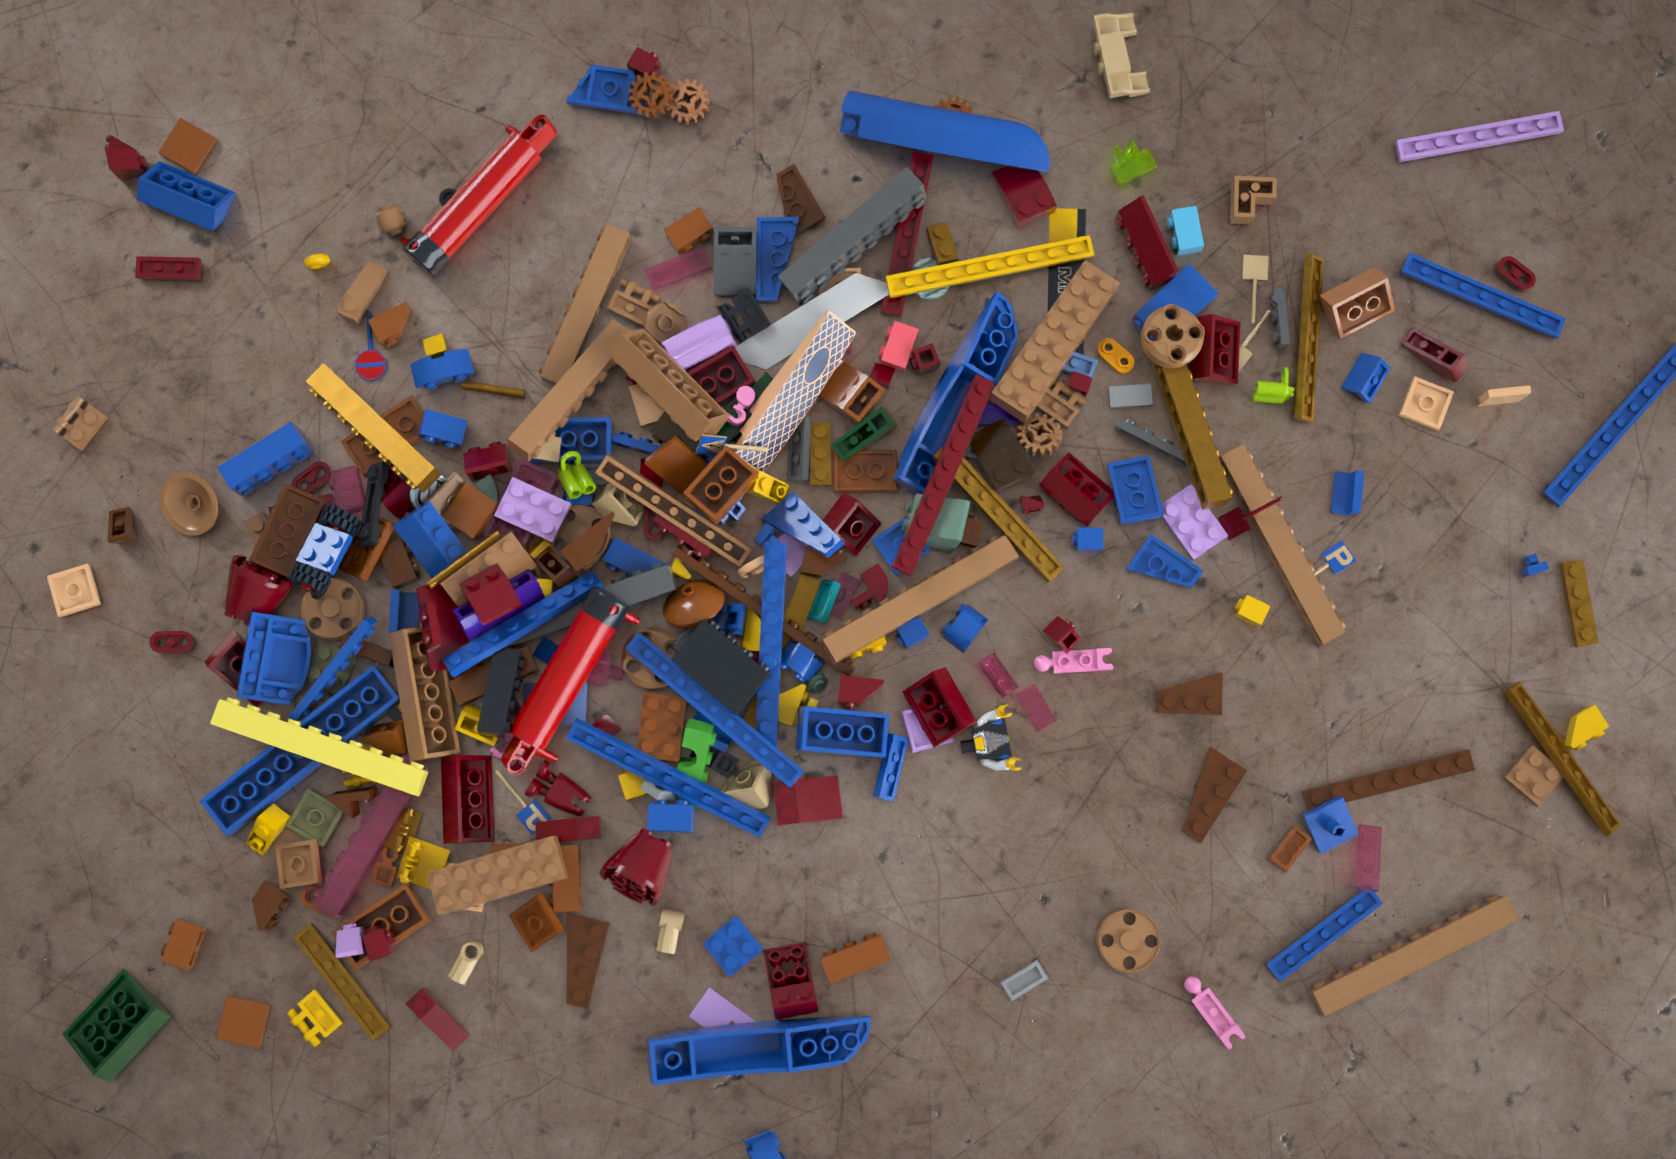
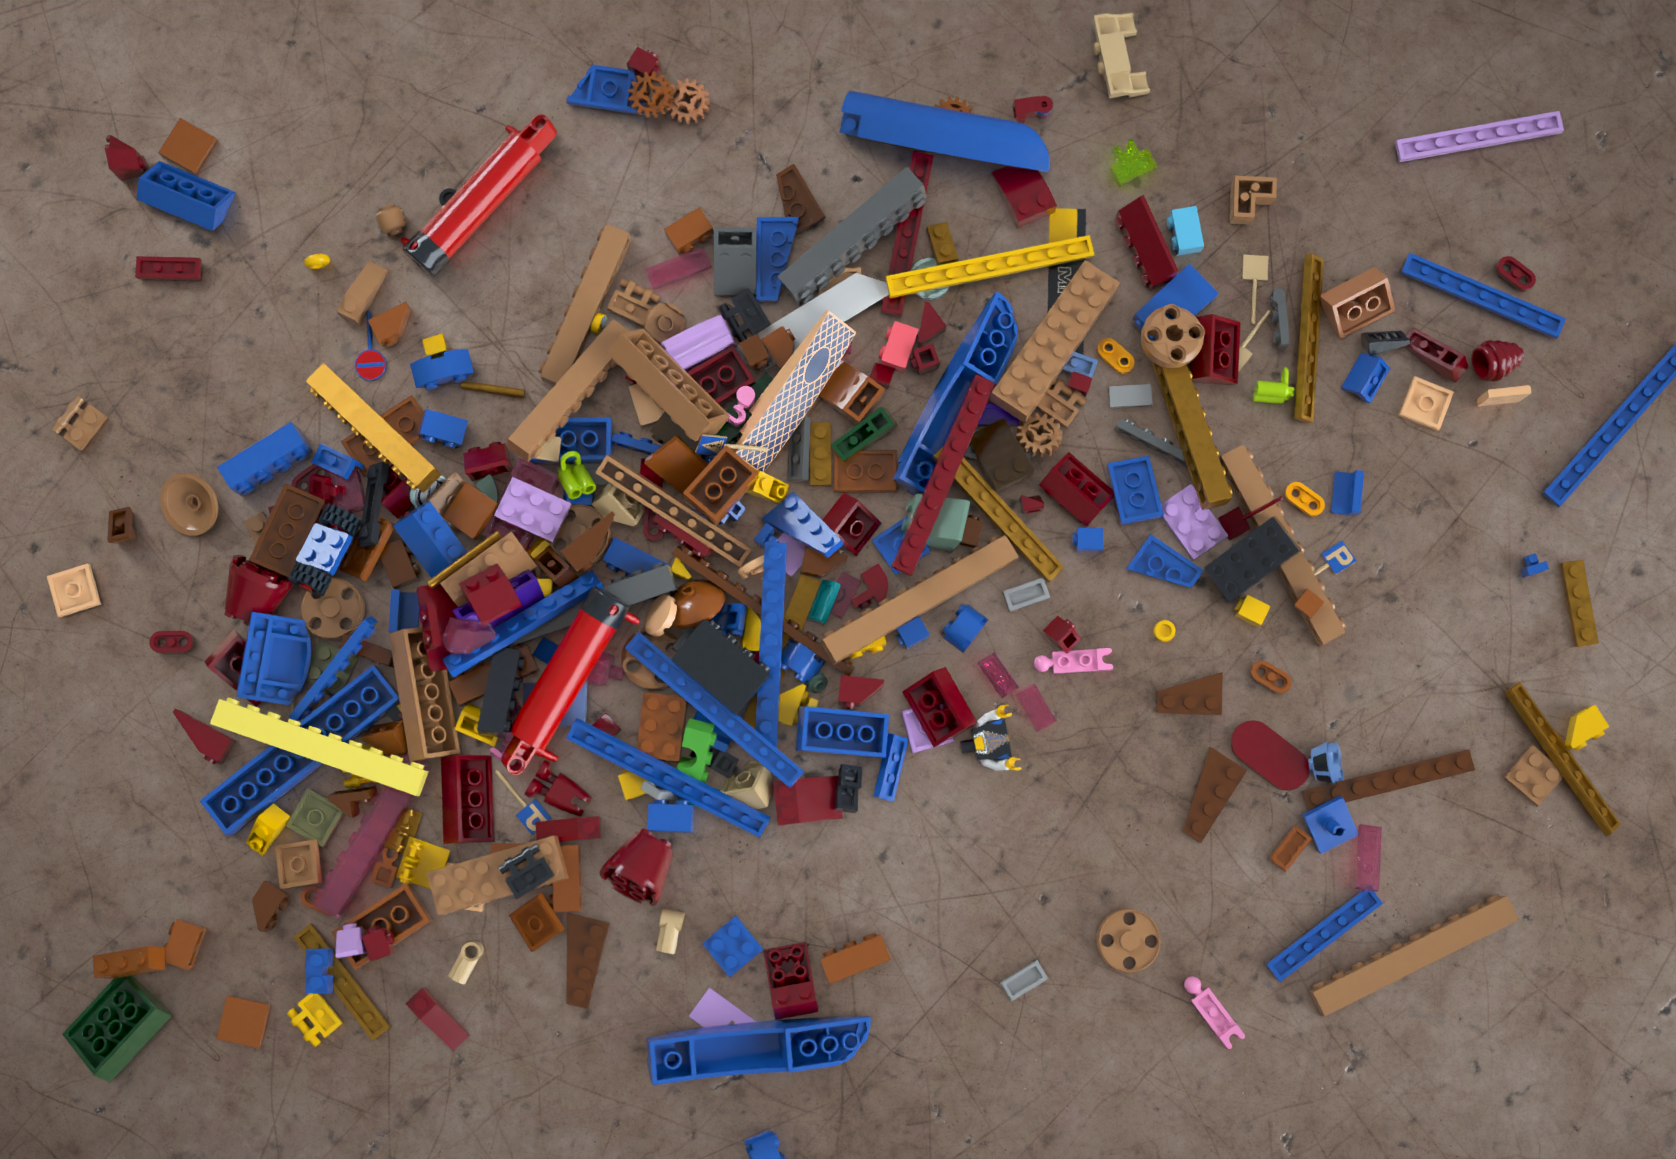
none -> dark orange brick [93,946,165,979]
none -> dark red slope [173,709,236,764]
none -> blue brick [306,948,333,994]
none -> dark red plate [309,474,345,500]
none -> blue panel [311,444,365,480]
none -> clear pink slope [442,618,496,654]
none -> black plate [498,844,555,899]
none -> yellow tile [591,312,607,335]
none -> light nougat tile [645,594,677,637]
none -> reddish brown brick [738,334,772,371]
none -> dark orange slope [761,326,796,370]
none -> black slope [834,764,862,813]
none -> dark red slope [917,302,946,347]
none -> light grey tile [1002,578,1050,612]
none -> dark red leg [1012,96,1053,124]
none -> yellow tile [1153,620,1176,642]
none -> black brick [1204,516,1302,602]
none -> dark red tile [1231,720,1309,790]
none -> dark orange plate [1250,661,1292,694]
none -> light orange plate [1284,482,1325,517]
none -> dark orange tile [1293,588,1324,619]
none -> medium blue cone [1308,741,1344,783]
none -> black slope [1361,331,1410,356]
none -> dark red piece [1471,340,1524,382]

